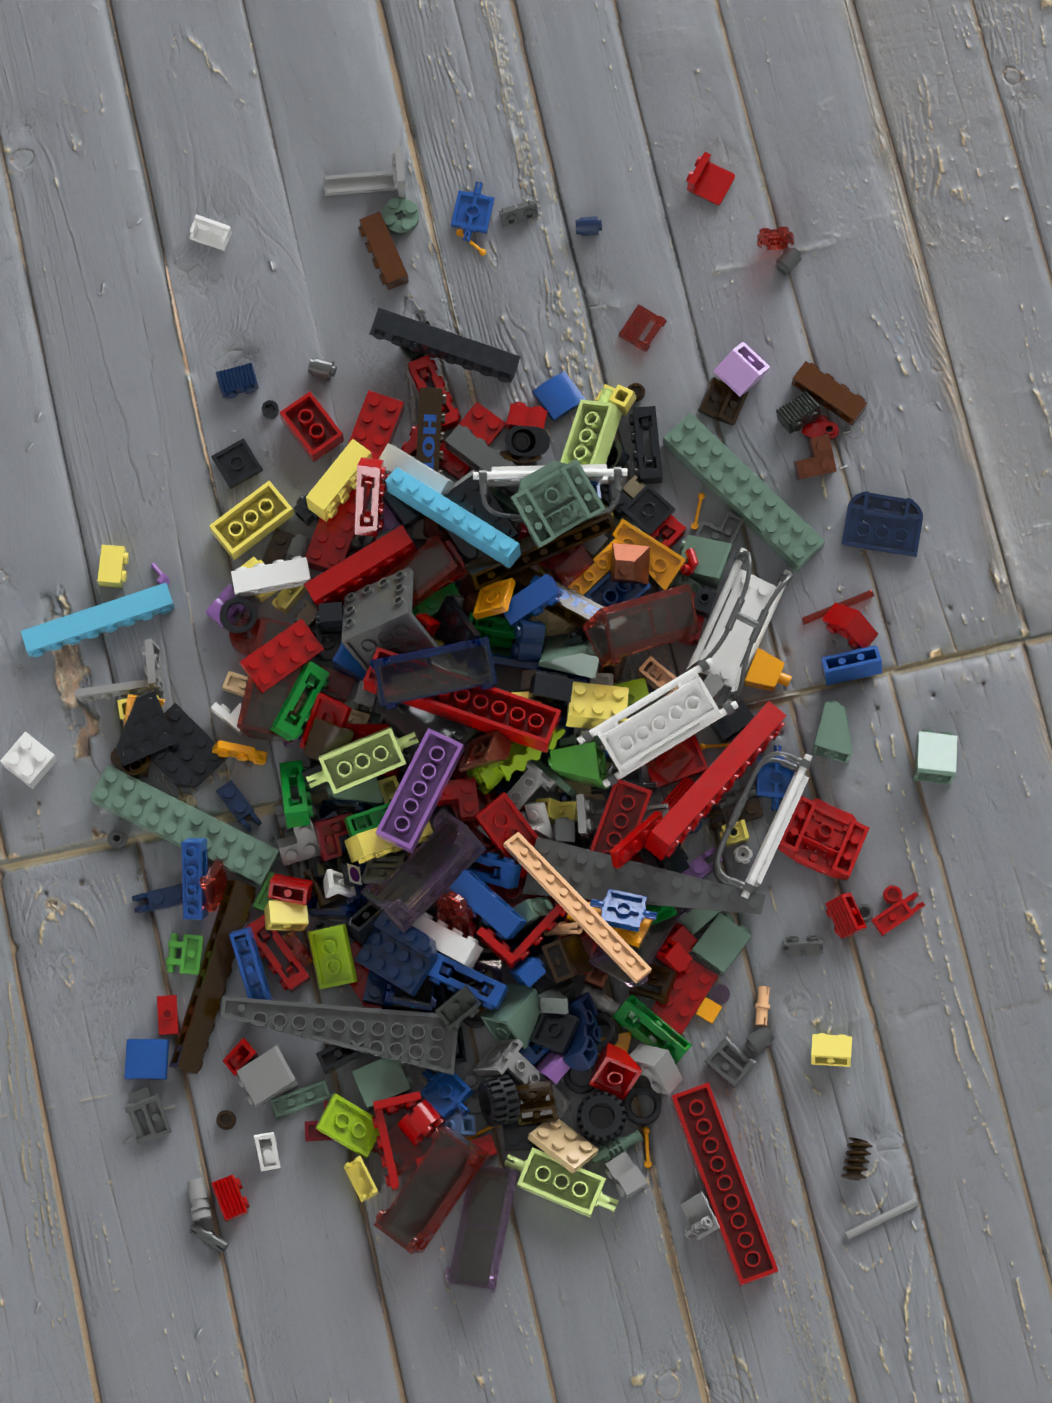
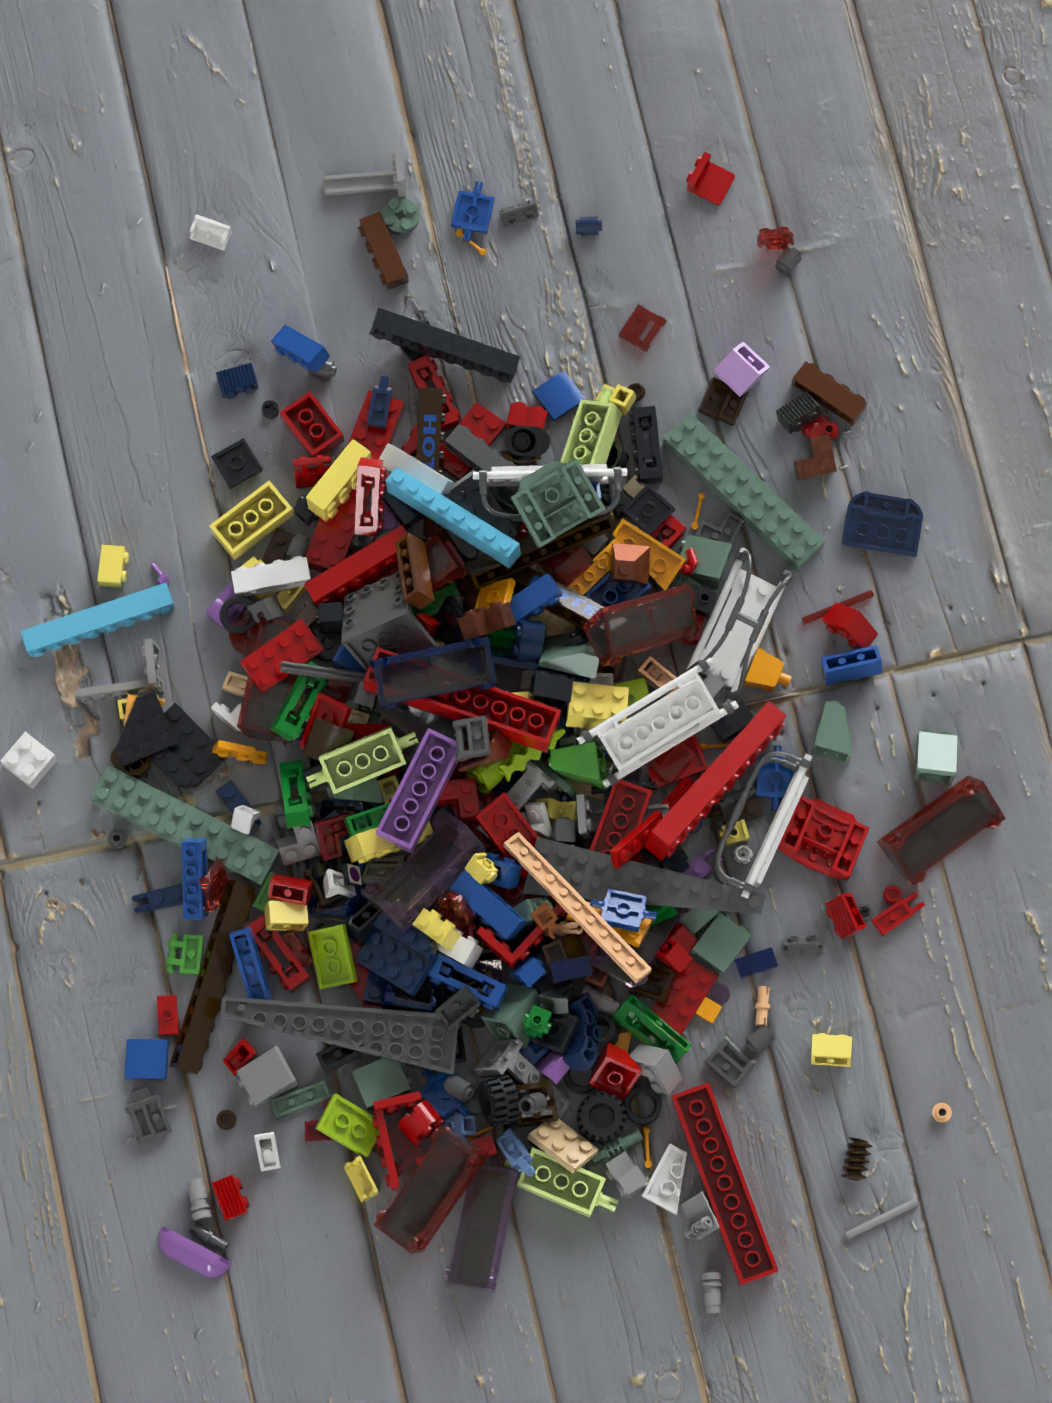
none -> medium lavender brick [158,1226,232,1278]
none -> white slope [231,805,260,834]
none -> dark grey hinge [247,596,285,623]
none -> blue brick [271,325,330,373]
none -> dark grey axle [280,661,366,683]
none -> red plate [293,455,331,488]
none -> dark blue hinge [367,376,392,429]
none -> reddish brown brick [395,533,434,610]
none -> light yellow brick [413,908,462,950]
none -> dark grey brick [444,1075,474,1102]
none -> dark grey plate [452,715,491,761]
none -> copper brick [458,601,516,641]
none -> light yellow brick [464,853,499,884]
none -> medium blue hinge [495,1128,536,1177]
none -> dark grey brick [519,1092,547,1115]
none -> green brick [522,1005,552,1039]
none -> dark orange plate [530,902,563,939]
none -> clear blue plate [550,955,593,983]
none -> white wing [641,1143,687,1215]
none -> light grey axle [702,1272,722,1314]
none -> clear blue plate [734,947,778,979]
none -> windscreen [876,775,1006,885]
none -> light nougat plate [932,1103,952,1123]

